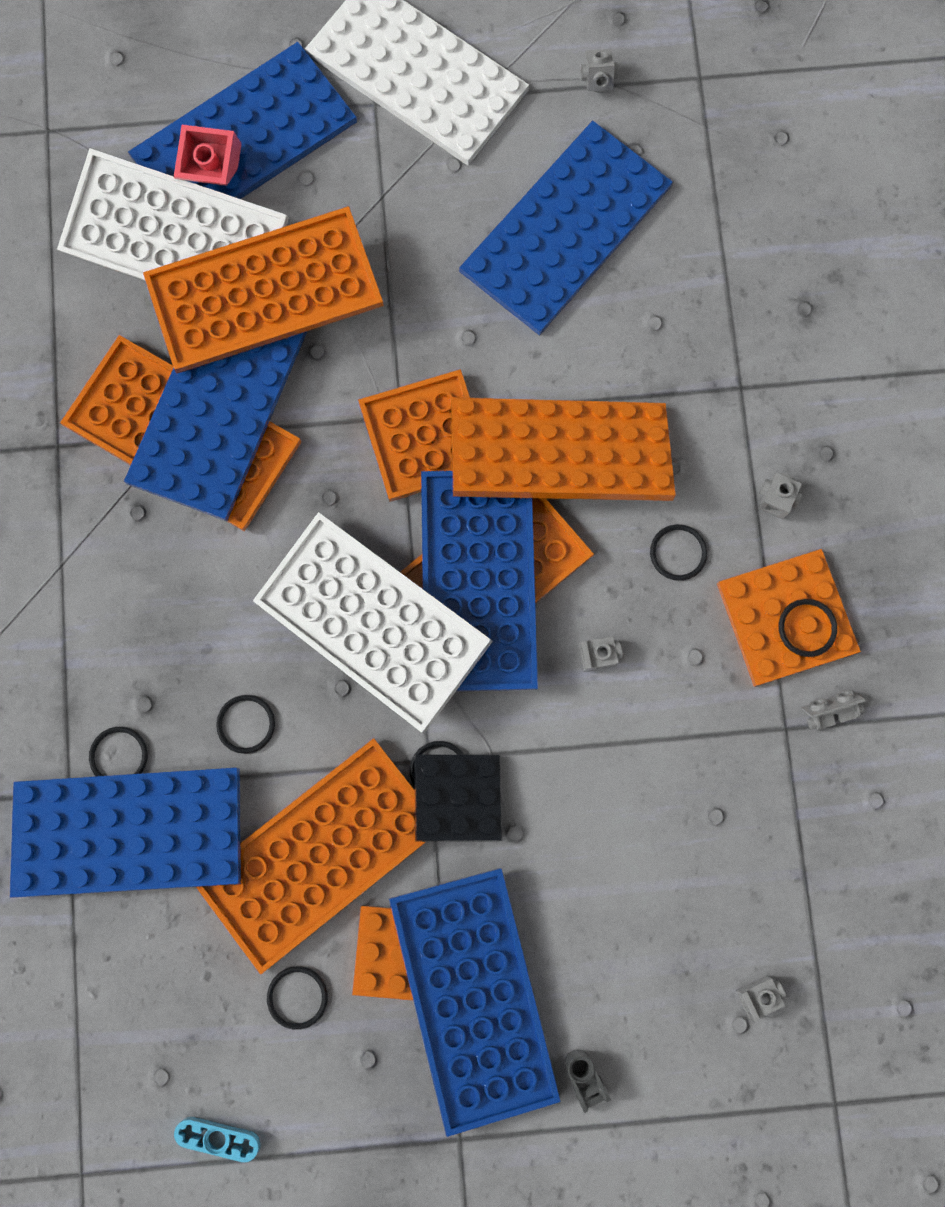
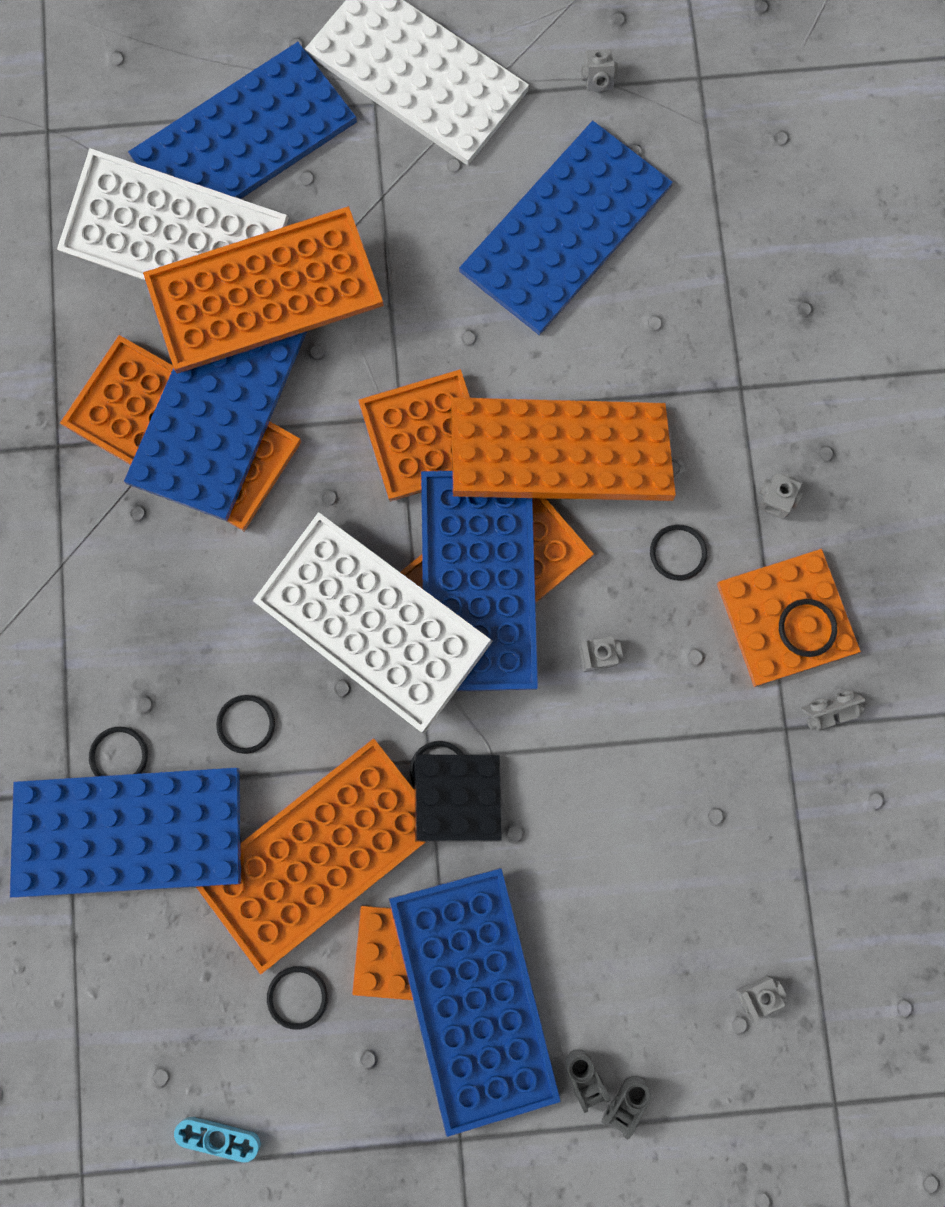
coral slope [174,125,242,186] -> none
none -> dark grey piece [601,1076,651,1139]

